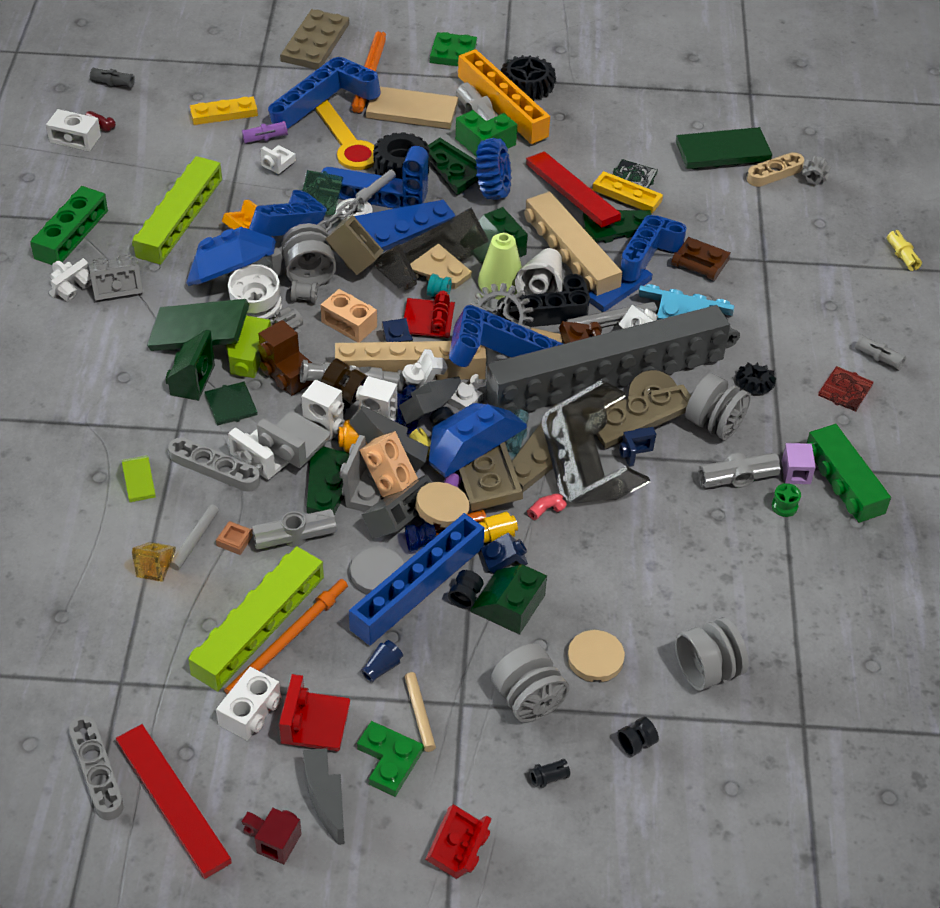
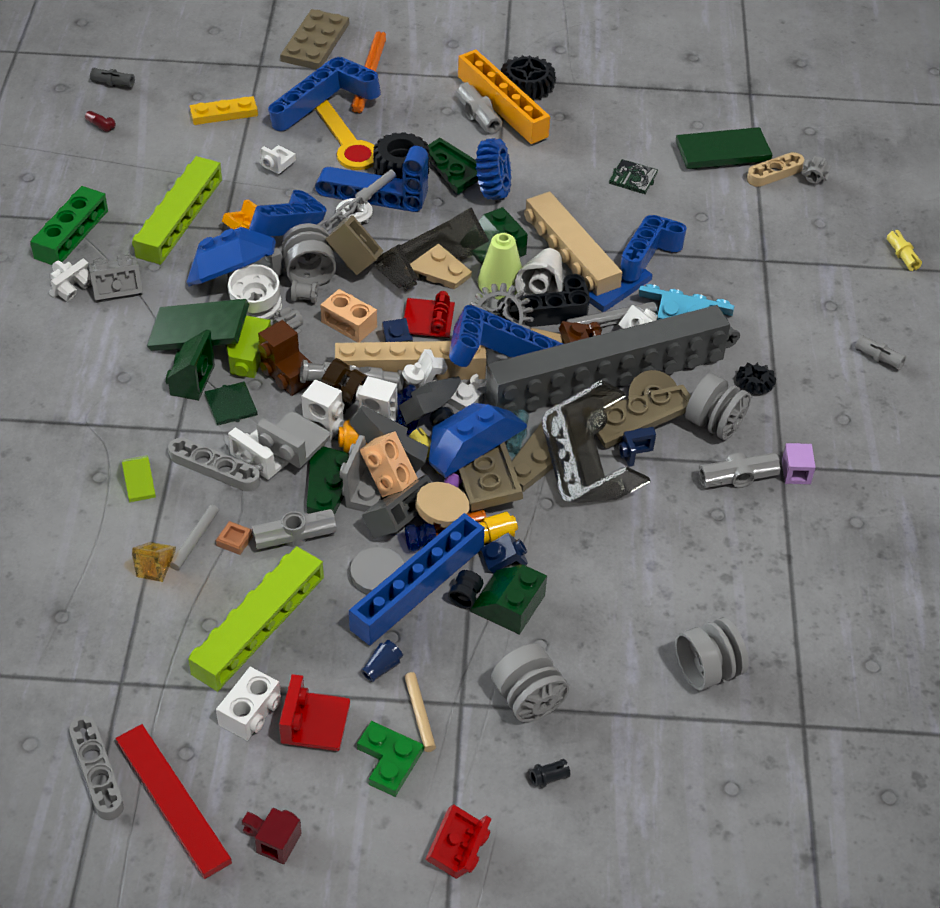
white brick [46,109,101,151] -> none
orange bar [224,579,348,695] -> none
medium lavender pin [242,121,288,144] -> none
clear green piece [302,170,343,216] -> none
dark grey slope [303,748,345,845] -> none
blue wing [354,200,456,253] -> none
tan tile [366,87,458,129] -> none
teal wheel [427,273,452,297] -> none
green plate [430,32,477,66] -> none
green brick [455,110,518,157] -> none
red tile [526,151,621,227] -> none
coral arm [527,493,567,520] -> none
tan tile [568,630,625,682] -> none
dark green wing [582,210,651,243] -> none
yellow plate [592,171,663,214] -> none
black wheel [617,716,659,757] -> none
reddish brown plate [671,237,731,281] -> none
green wheel [771,483,801,517] -> none
green brick [806,424,891,523] -> none
clear red piece [818,366,874,412] -> none

